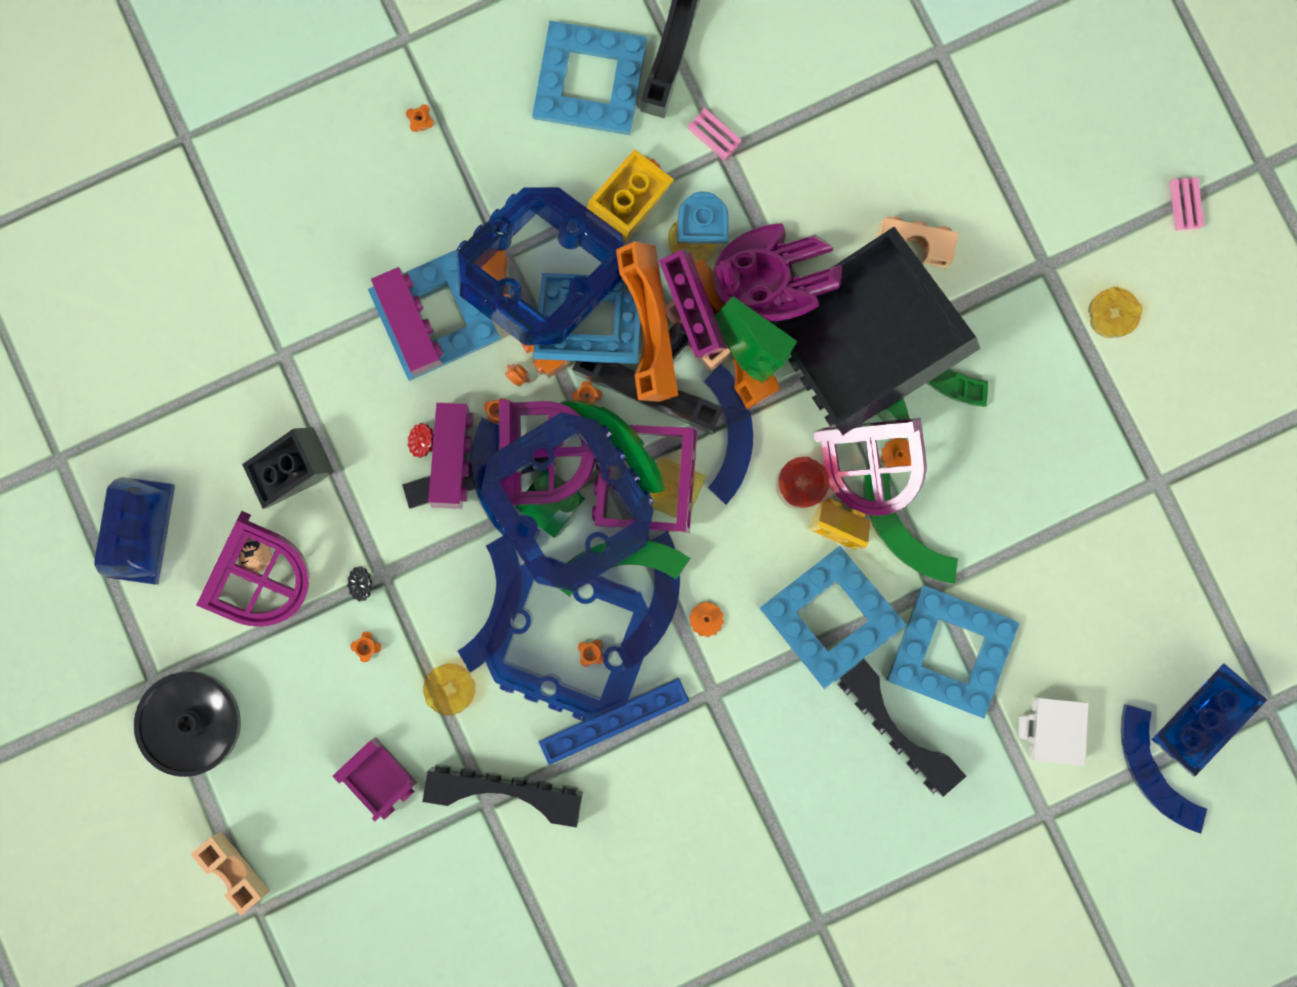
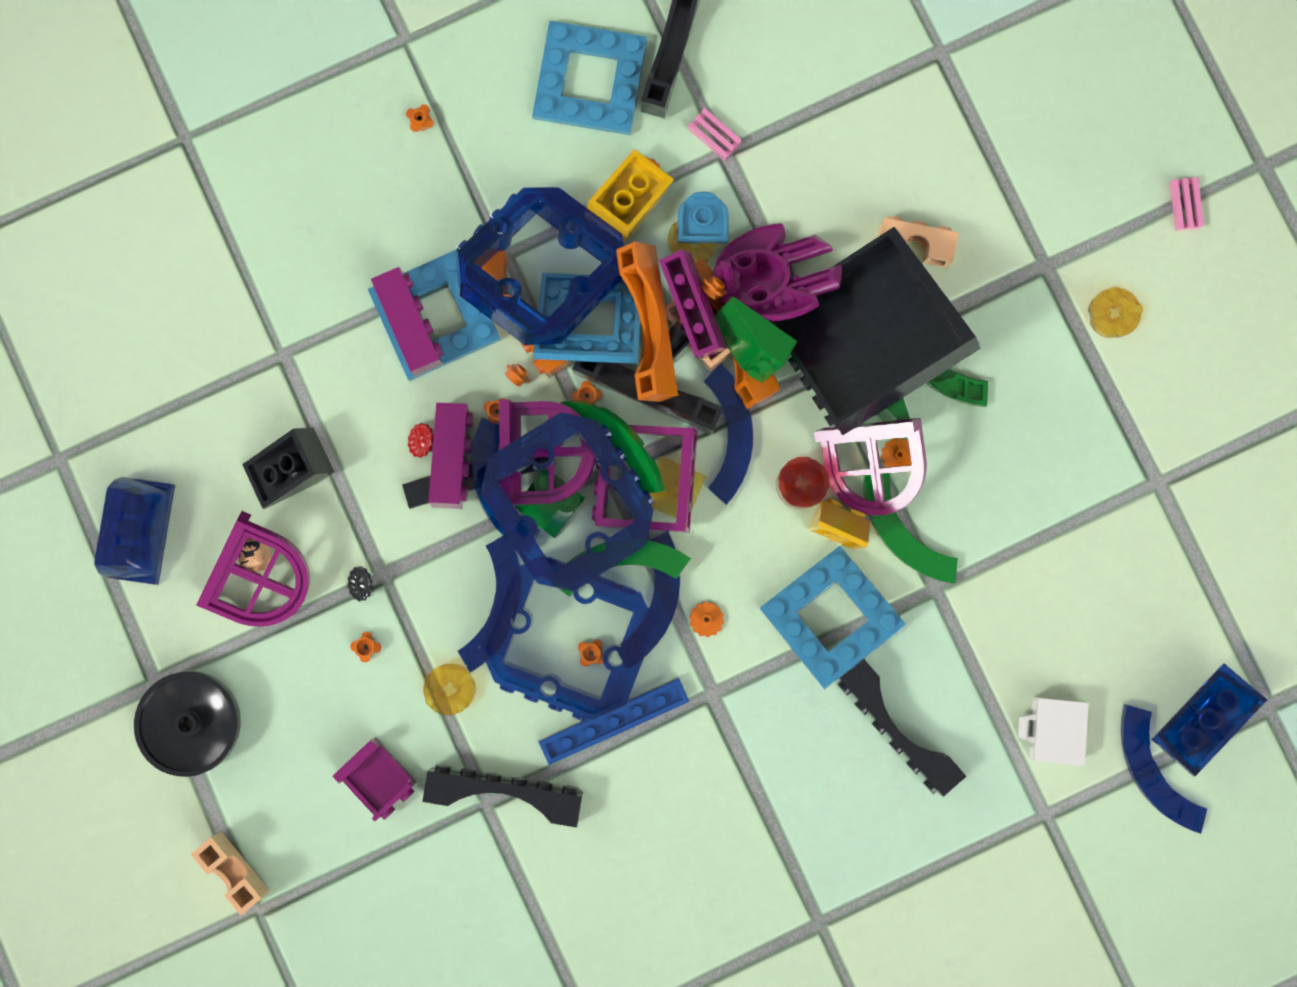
dark azure plate [886,585,1020,719] -> none
none -> orange plate [701,275,727,300]

